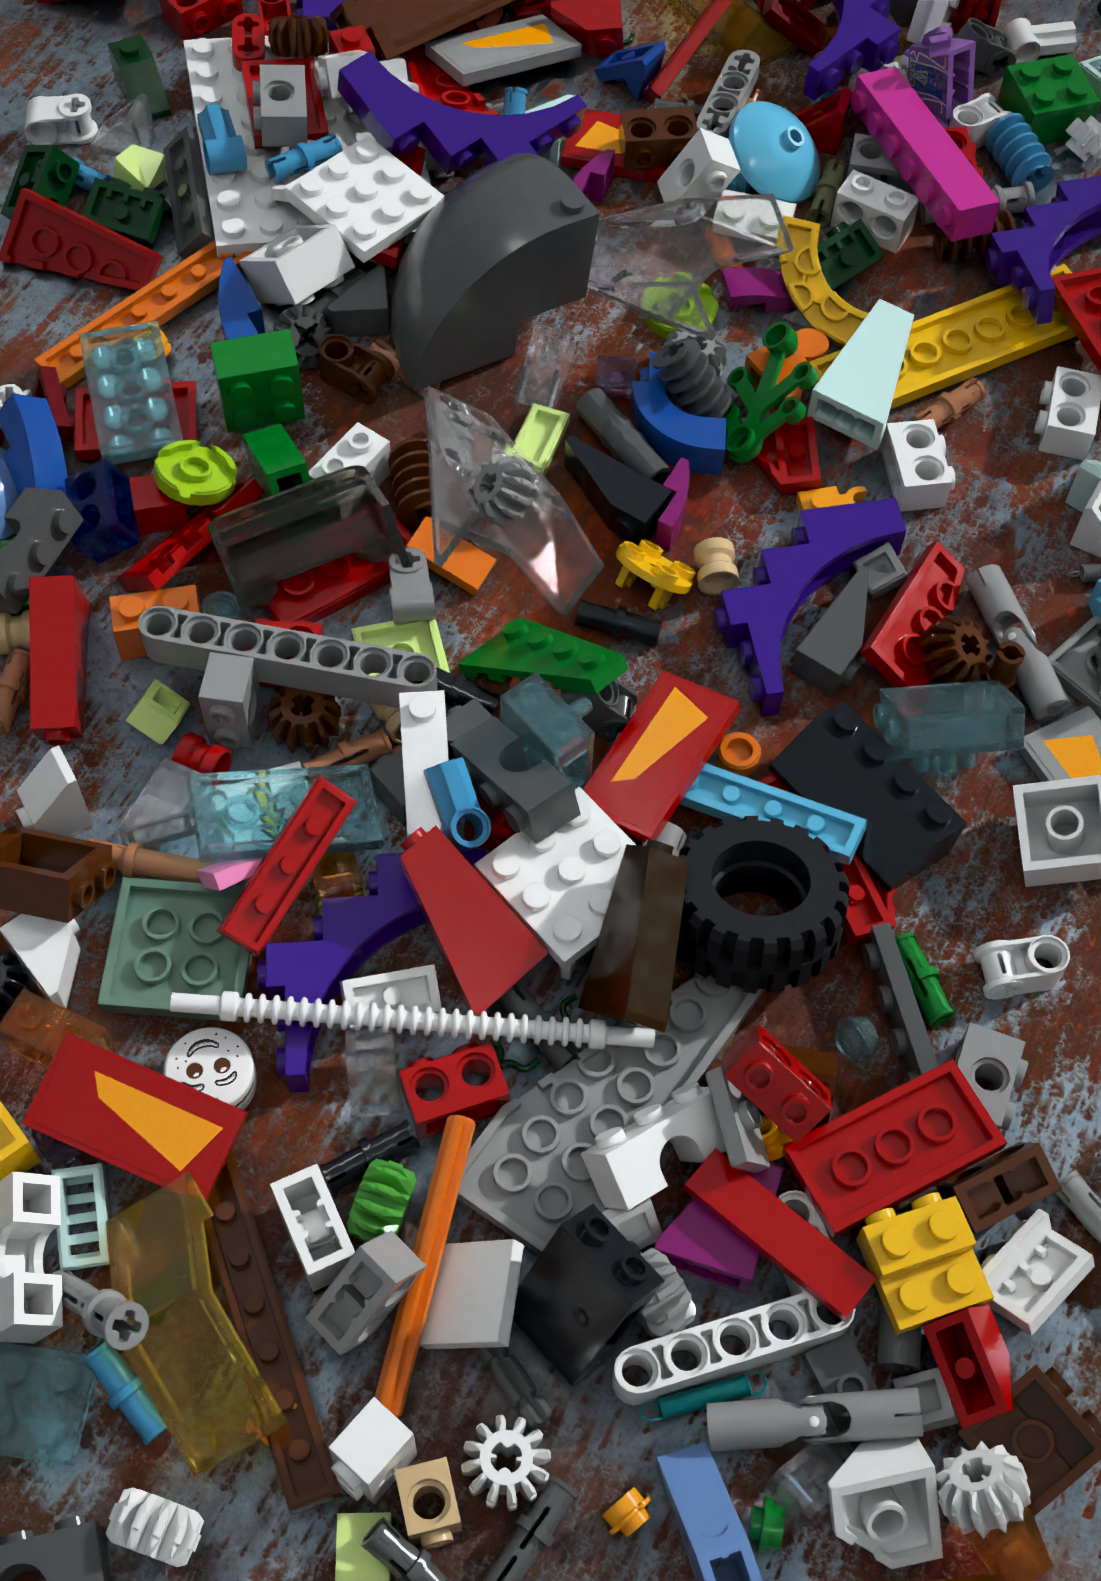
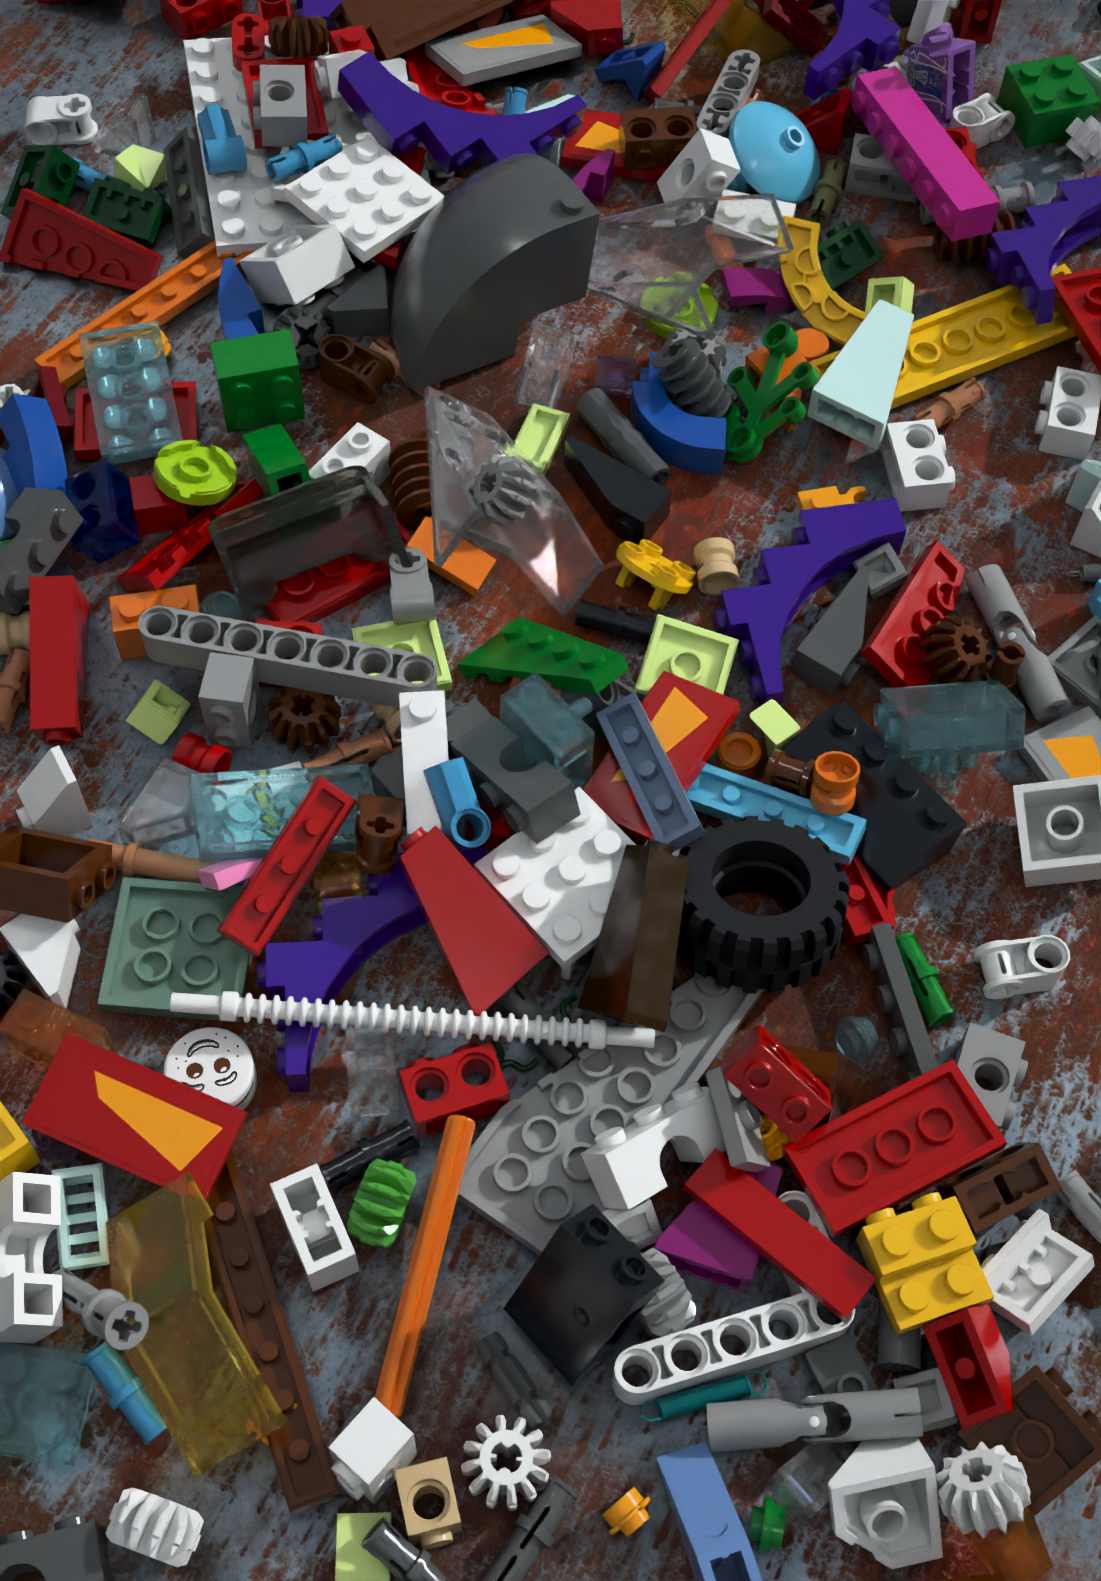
dark green slope [108,34,171,124] -> none
light grey brick [305,1230,426,1356] -> none
white plate [339,964,442,1028] -> none
black pin [411,667,500,715] -> none
white tile [420,1239,524,1349] -> none
magenta slope [655,457,690,552] -> none
red wing [753,417,821,494] -> none
white brick [830,169,919,254] -> none
dark grey piece [954,18,1016,77] -> none
dark azure piece [985,113,1054,193] -> none
white piece [1002,18,1077,64] -> none
none -> reddish brown piece [354,794,405,875]
none -> sand blue plate [596,692,706,853]
none -> yellowish green tile [634,614,739,699]
none -> yellowish green slope [749,699,801,758]
none -> reddish brown bush [764,749,816,799]
none -> orange wheel [810,751,860,815]
none -> yellowish green slope [865,276,915,313]

